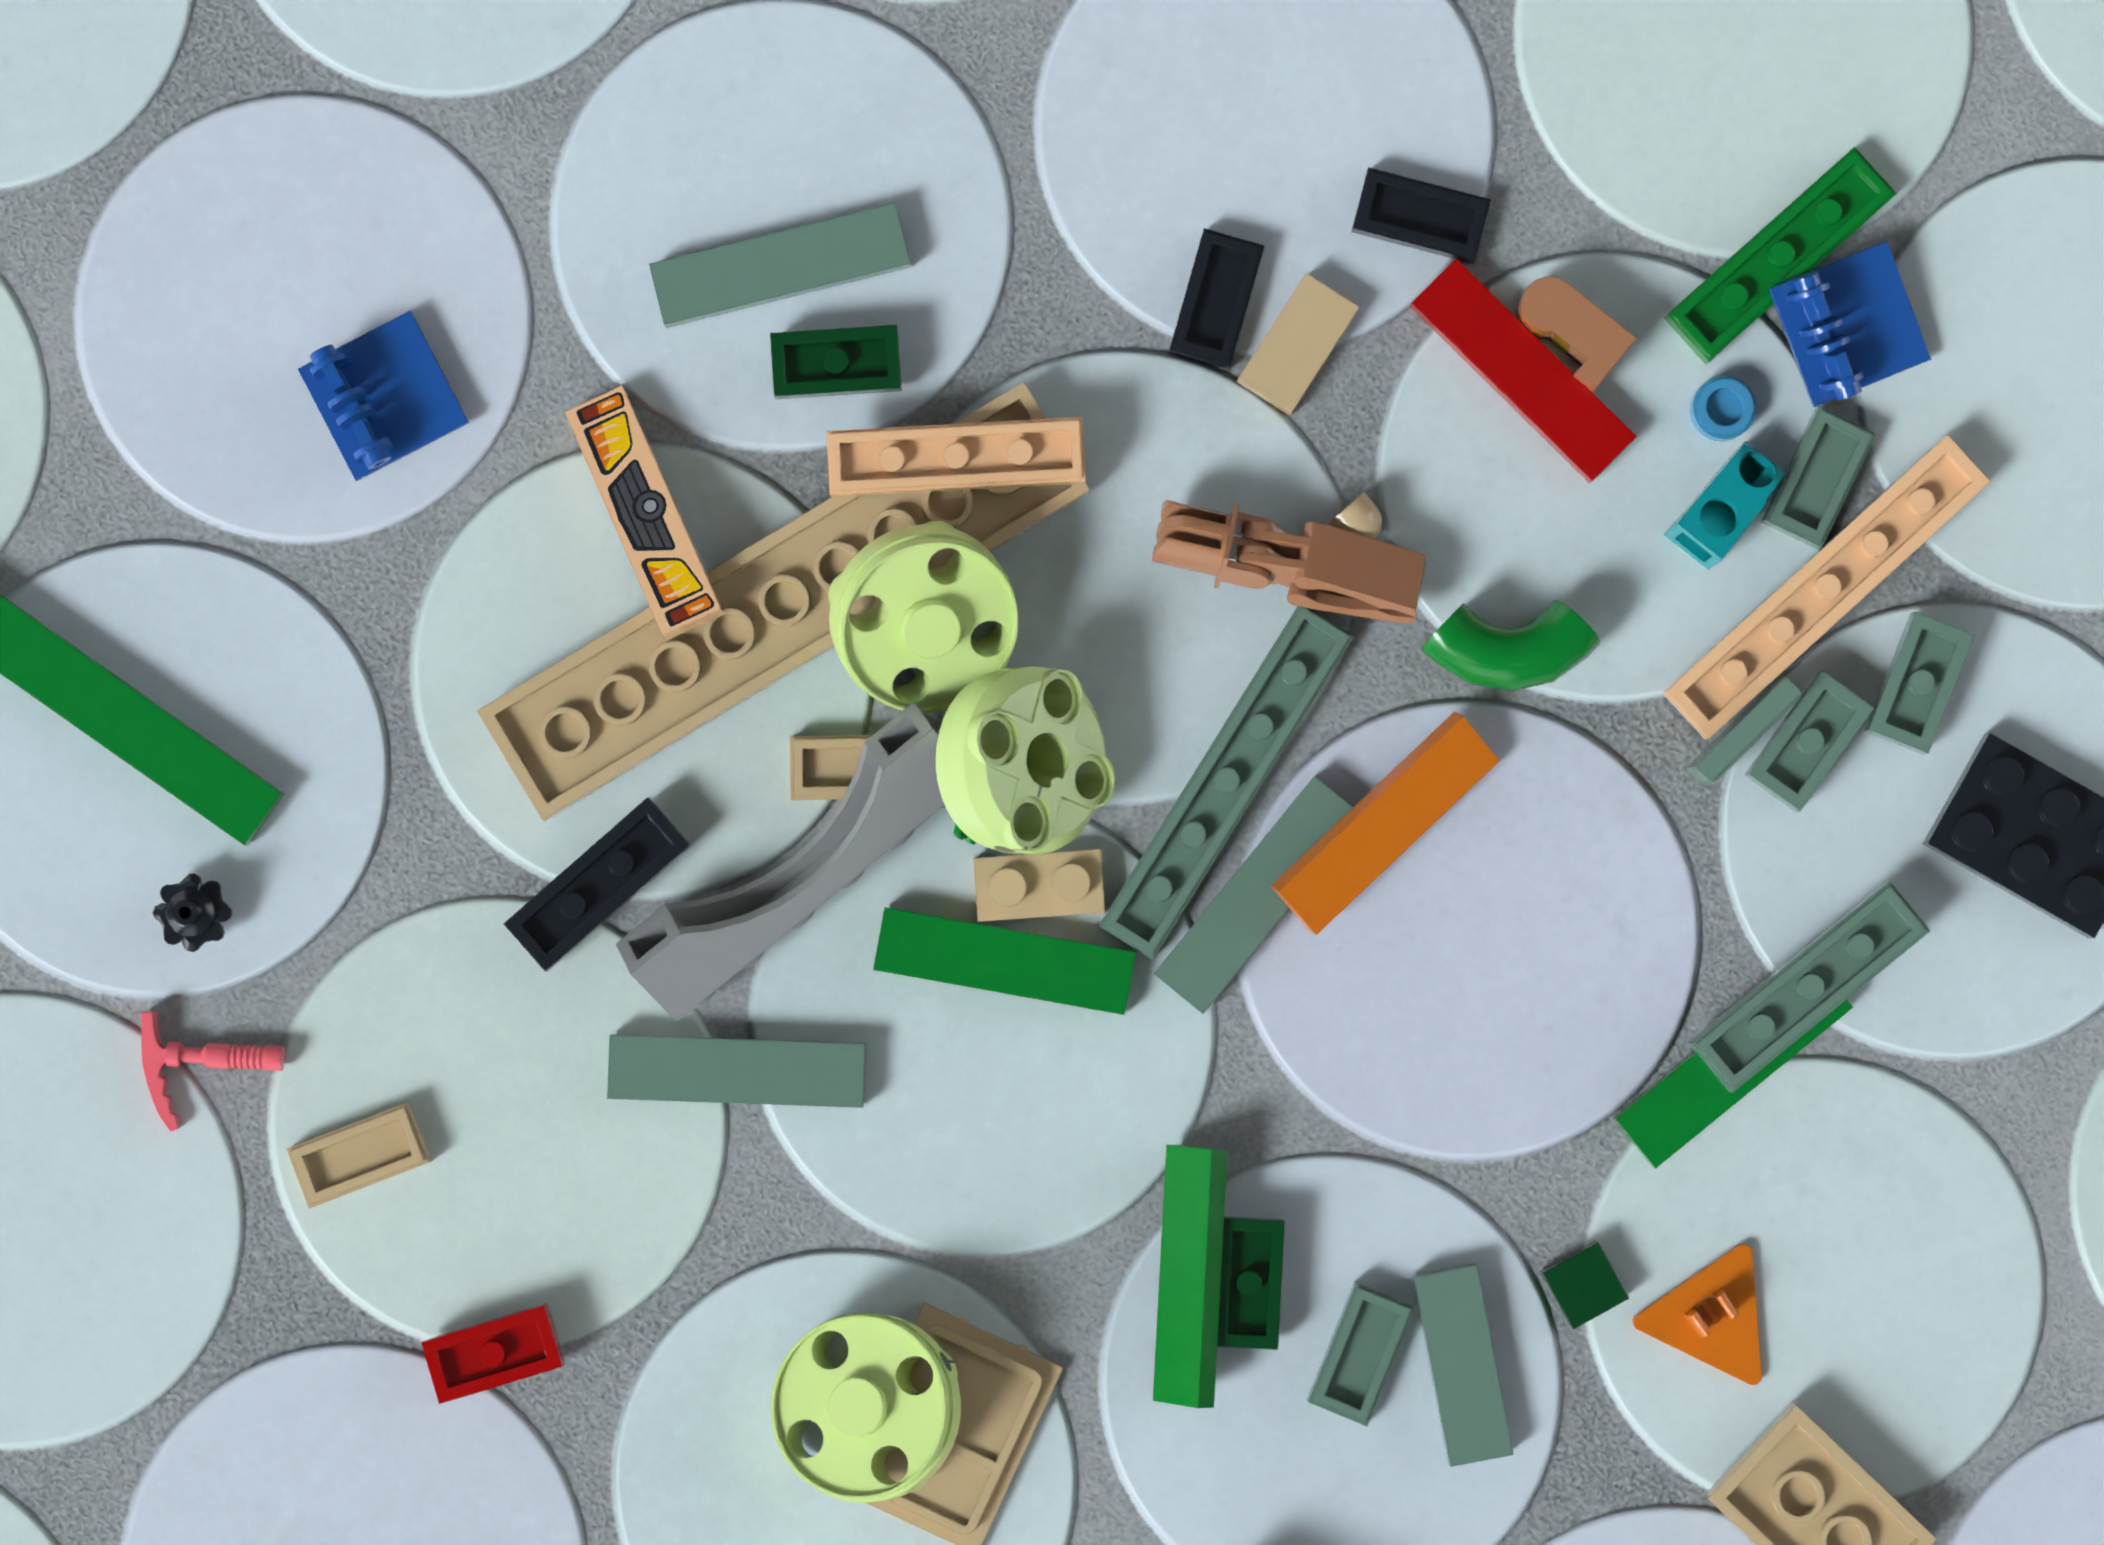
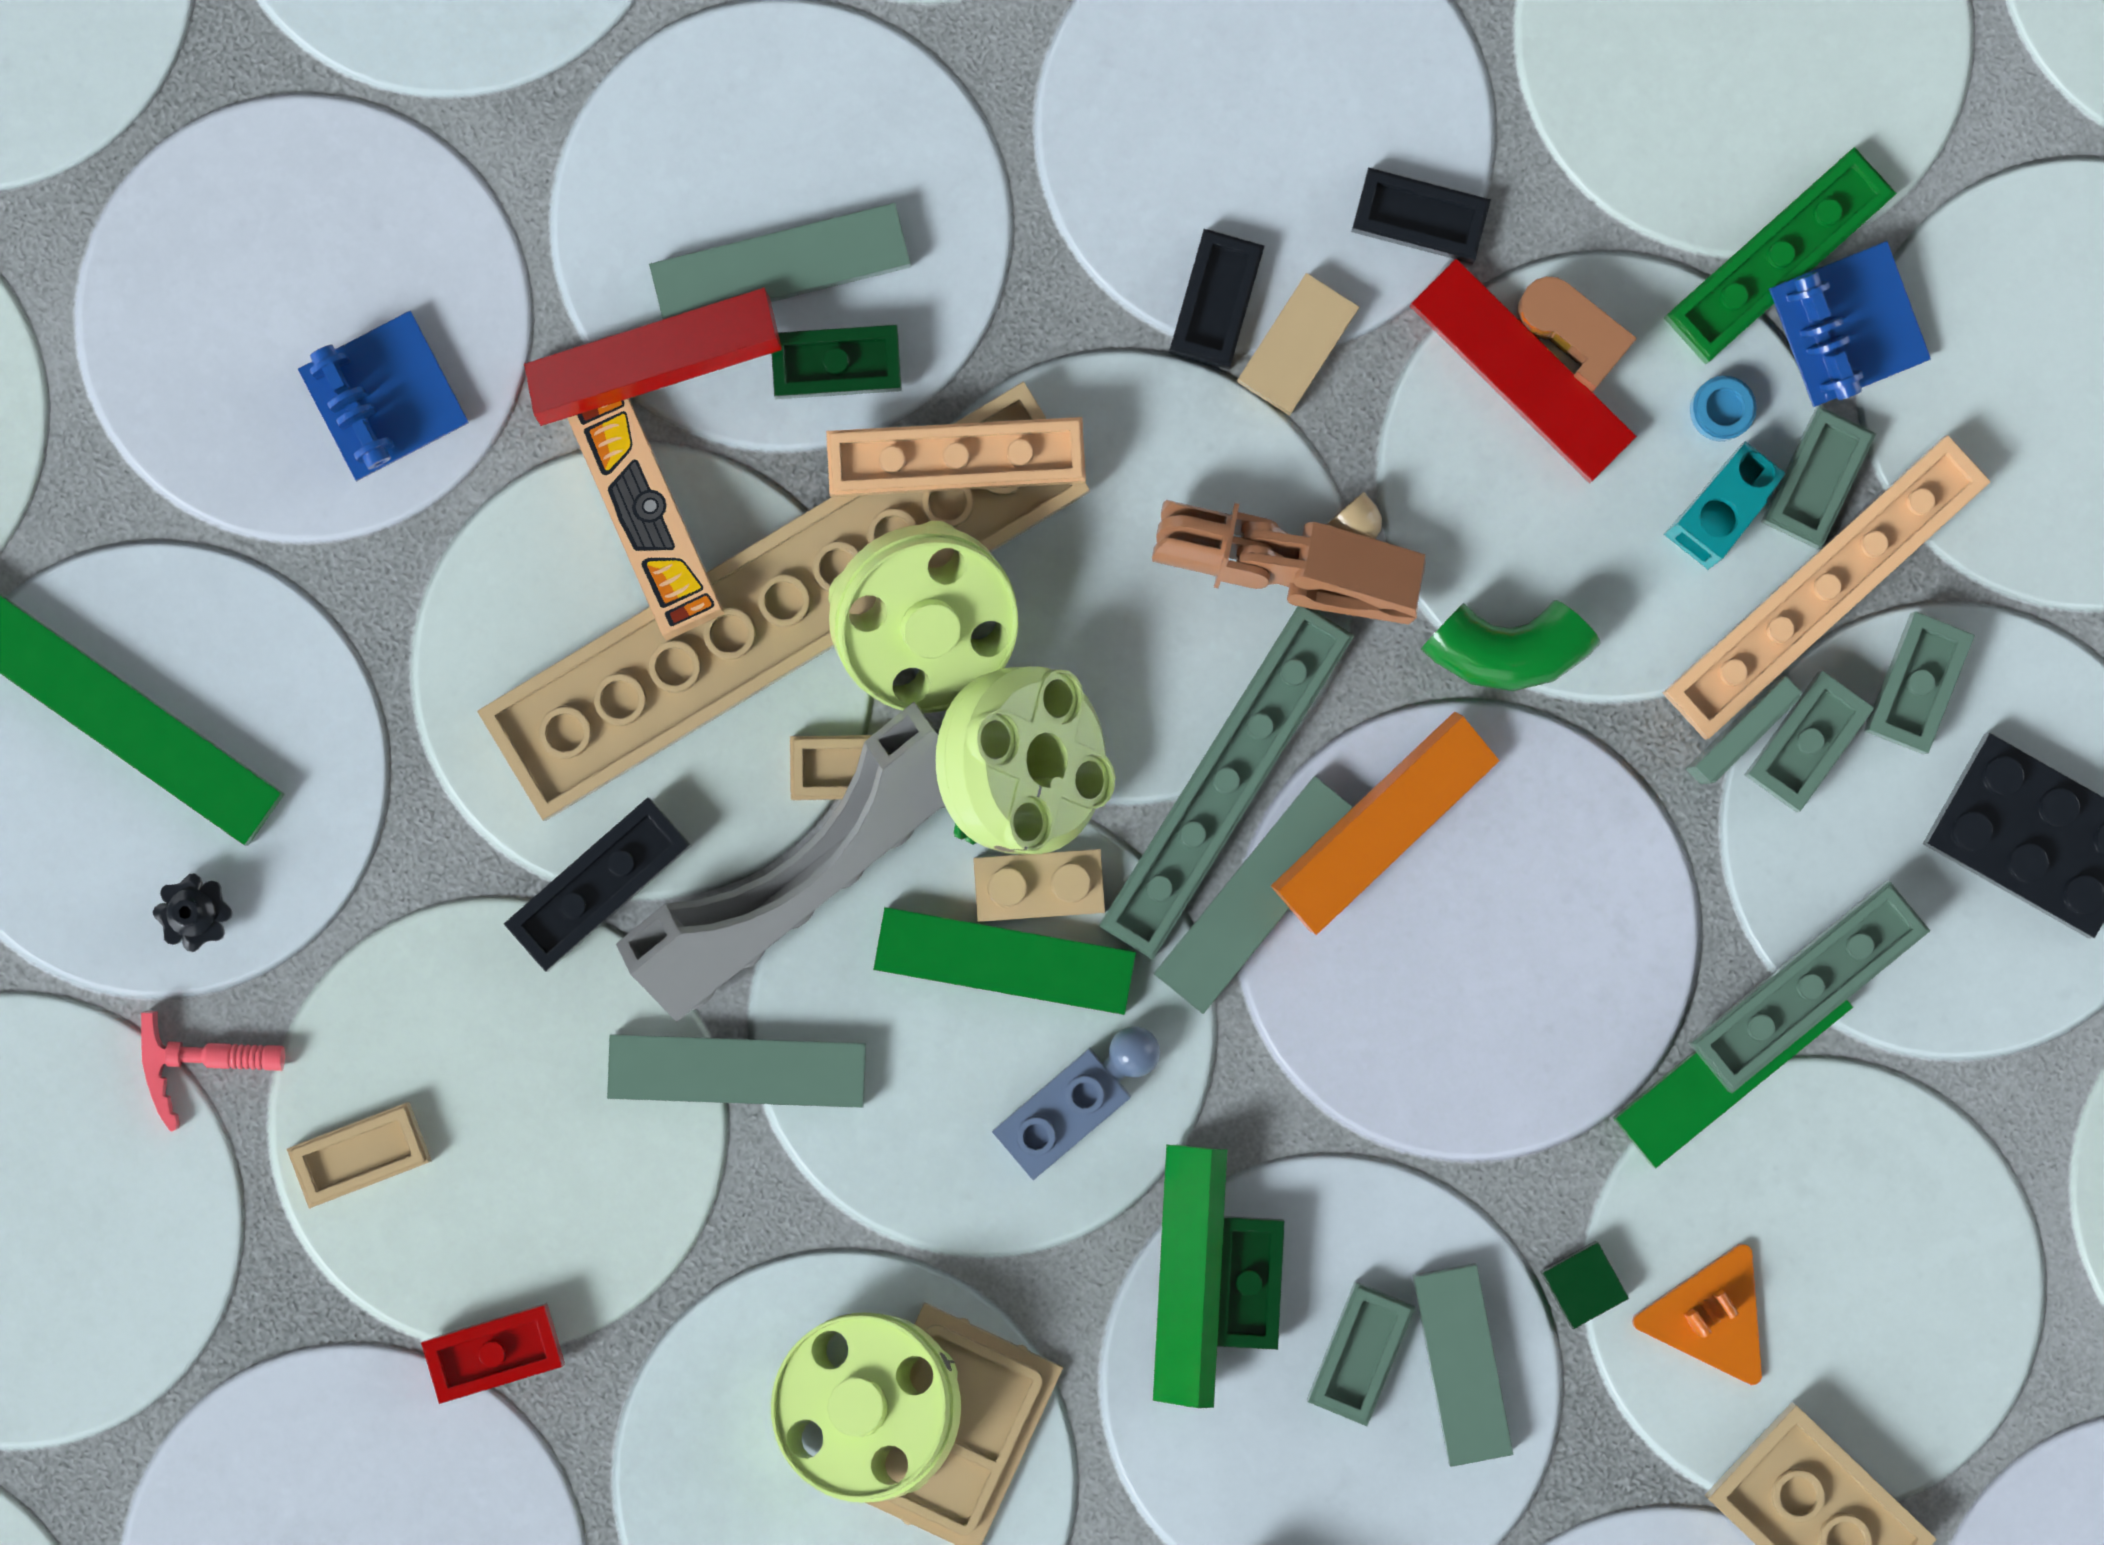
none -> red tile [524,287,782,426]
none -> sand blue plate [992,1026,1160,1180]

